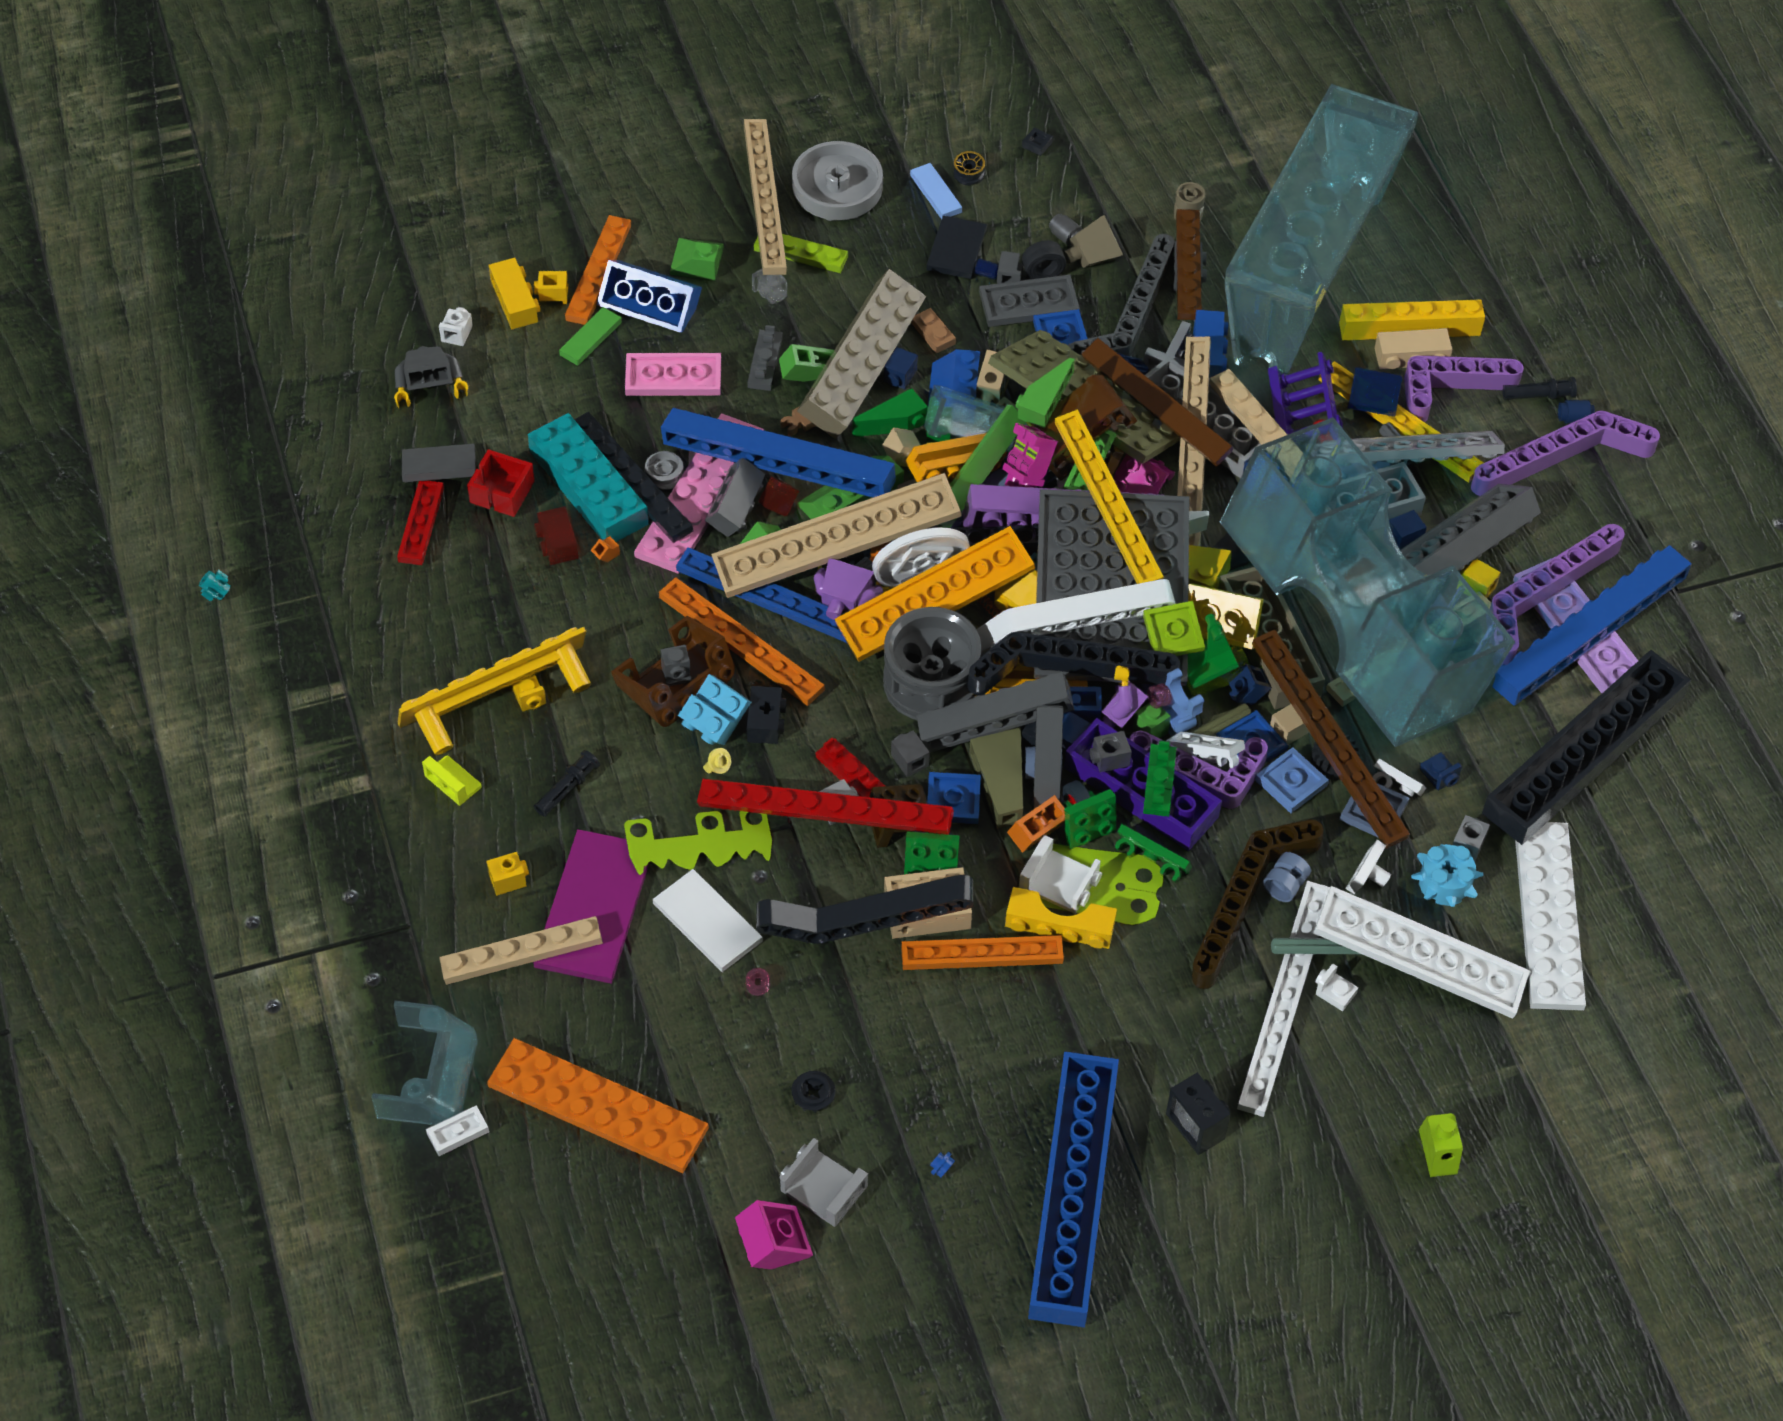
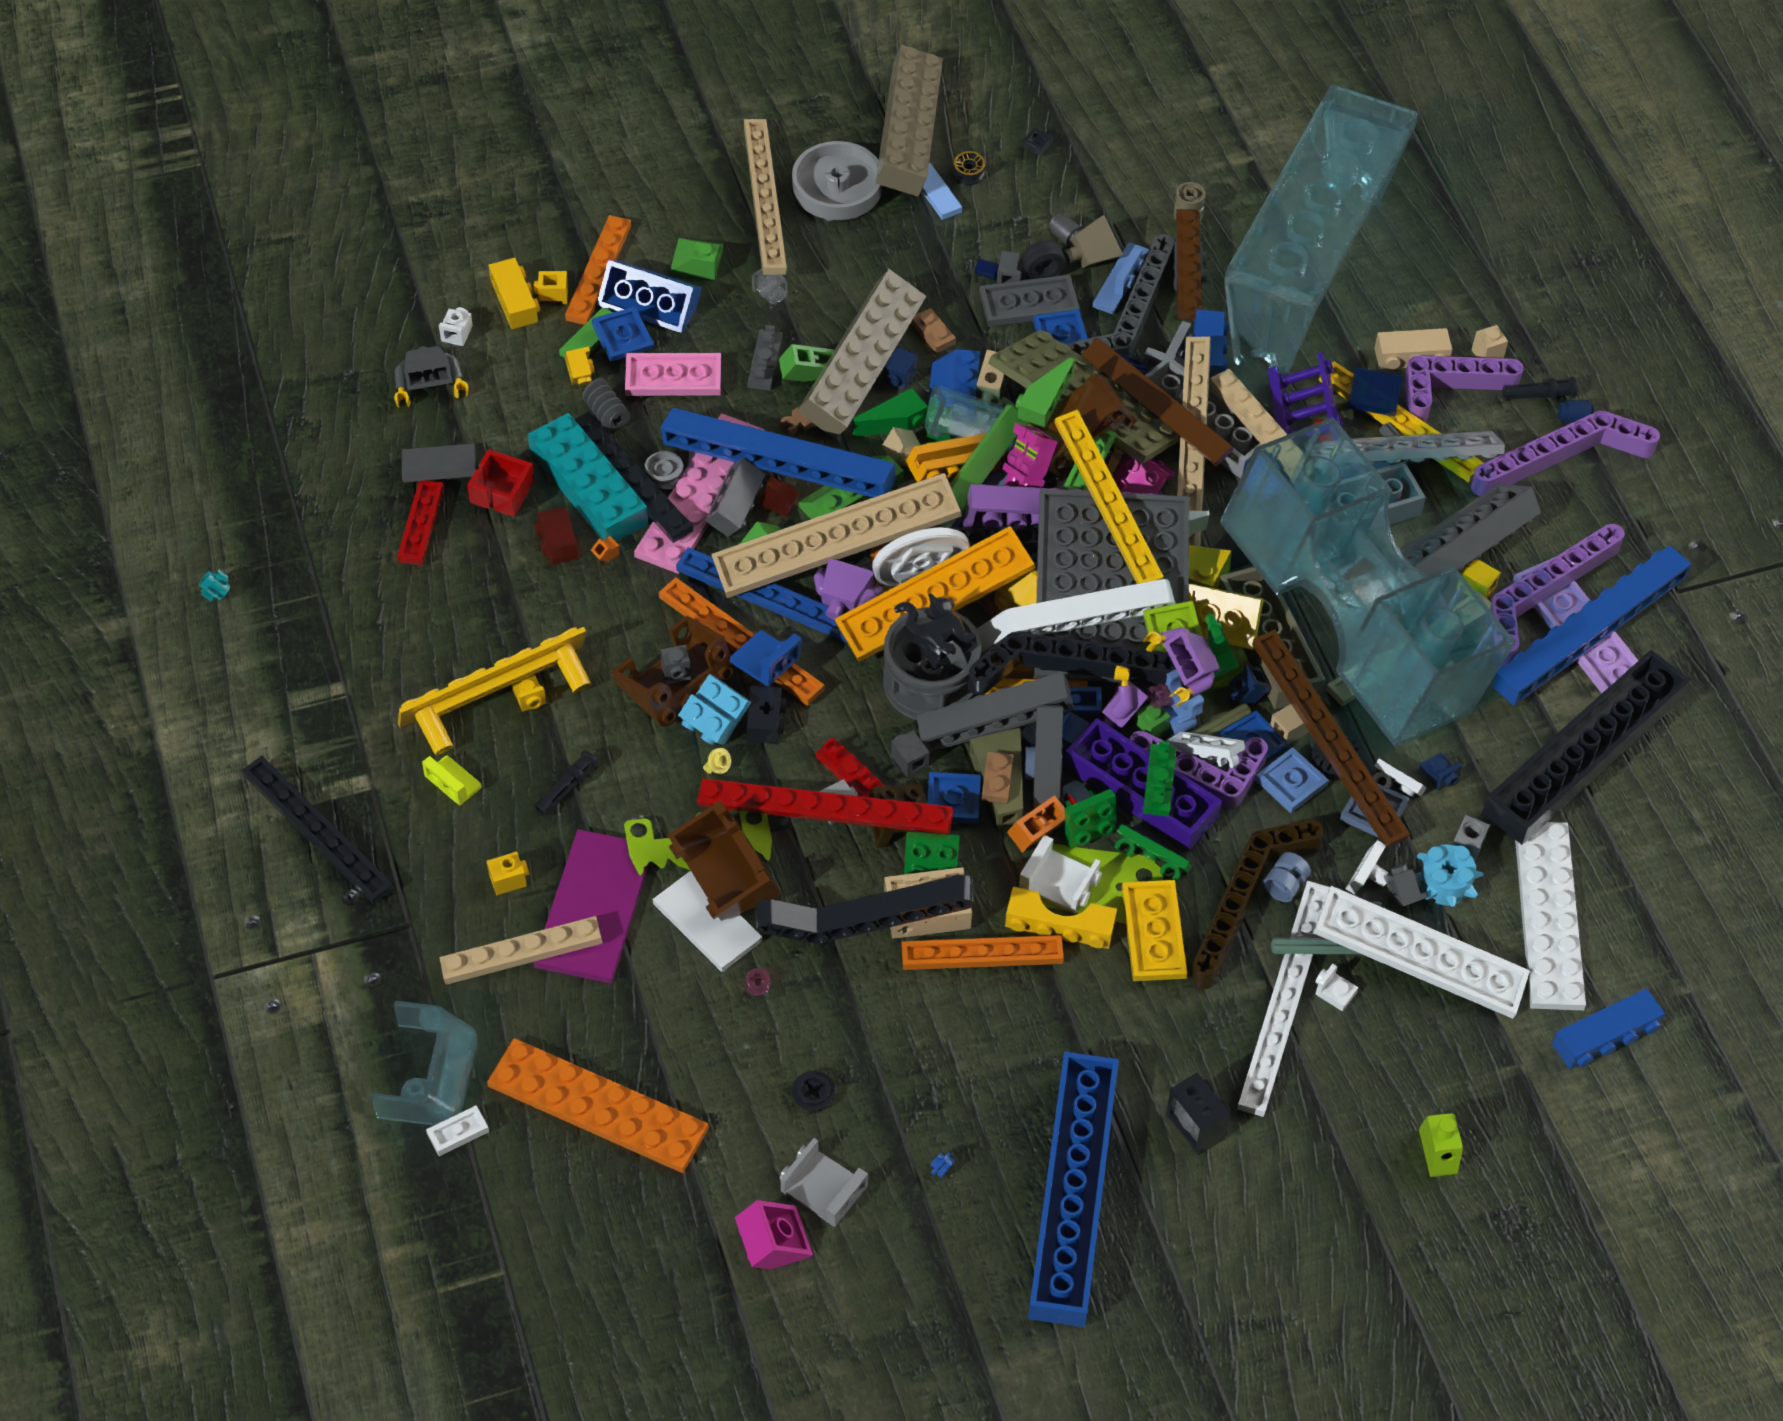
lime plate [754,234,848,274] -> none
black tile [927,216,987,279] -> none
flat silver brick [1090,731,1132,773] -> none
yellow brick [1339,300,1485,340] -> none
dark blue brick [1385,510,1427,551] -> none
none -> black plate [241,756,394,905]
none -> yellow brick [565,346,594,386]
none -> dark grey piece [582,378,631,431]
none -> blue plate [591,306,654,362]
none -> reddish brown windscreen [667,800,782,921]
none -> blue bracket [730,630,802,687]
none -> dark tan brick [875,45,943,196]
none -> black animal [894,593,977,670]
none -> medium nougat plate [982,752,1013,803]
none -> medium blue bracket [1093,242,1149,314]
none -> yellow plate [1122,880,1187,981]
none -> medium lavender torso [1143,628,1220,707]
none -> dark grey brick [1384,864,1427,906]
none -> tan brick [1472,325,1508,359]
none -> blue brick [1552,988,1665,1070]

